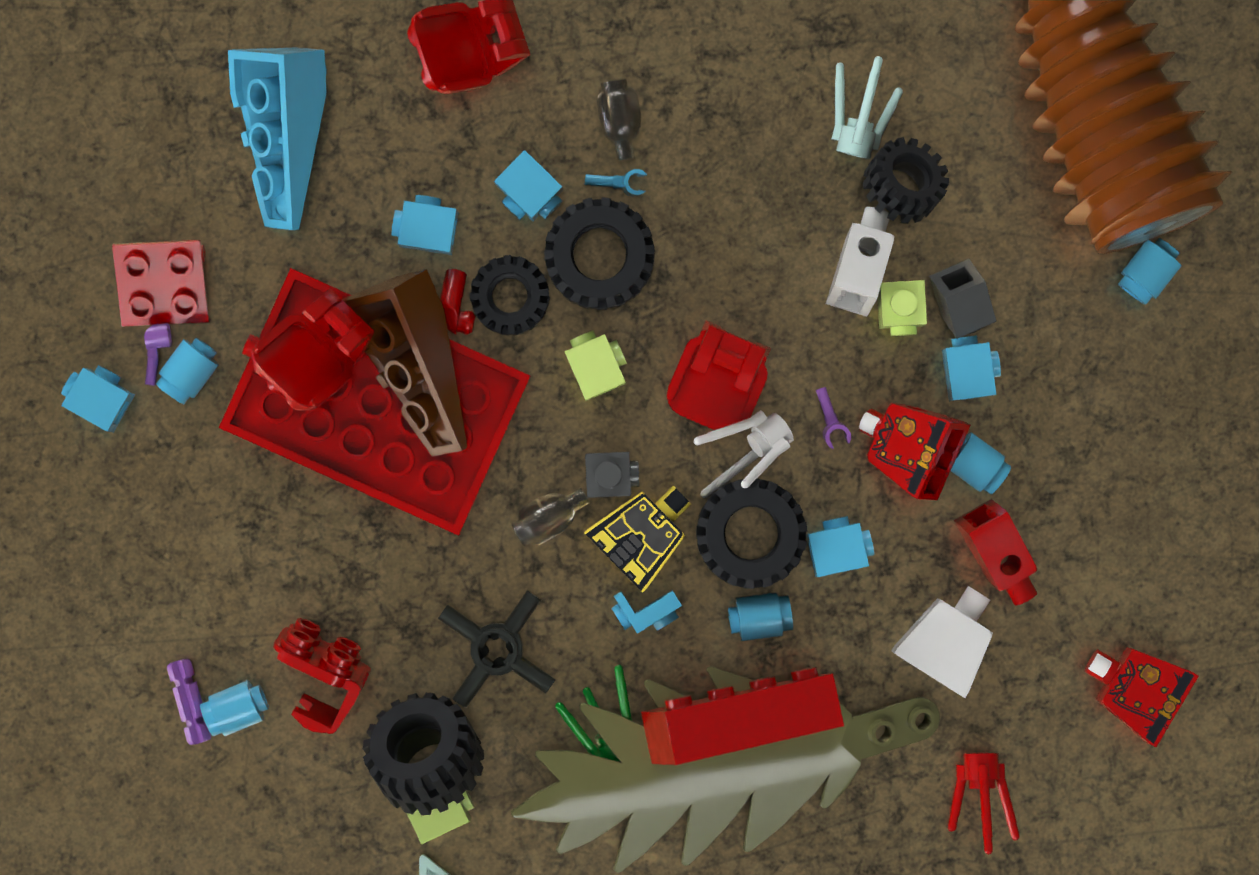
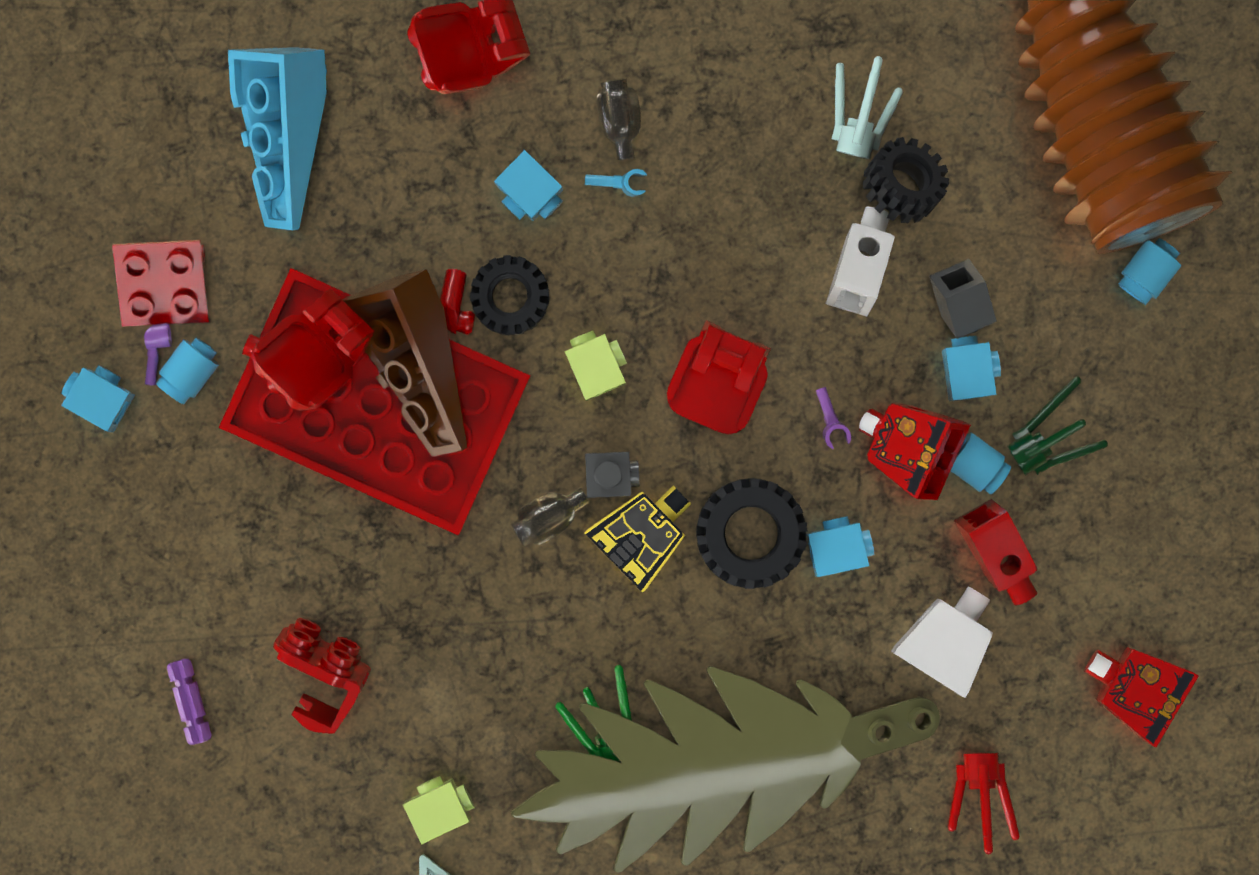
medium azure brick [200,680,269,737] -> none
black tyre [362,692,484,816] -> none
medium azure brick [391,195,459,255] -> none
pearl dark grey bar [438,590,556,708] -> none
black tyre [544,197,655,310] -> none
medium azure bracket [611,590,682,634] -> none
red wedge [641,667,844,765] -> none
white plant [694,410,794,498] -> none
medium azure brick [728,592,793,641] -> none
yellowish green brick [877,280,927,336] -> none
none -> dark green plant [1007,376,1108,476]

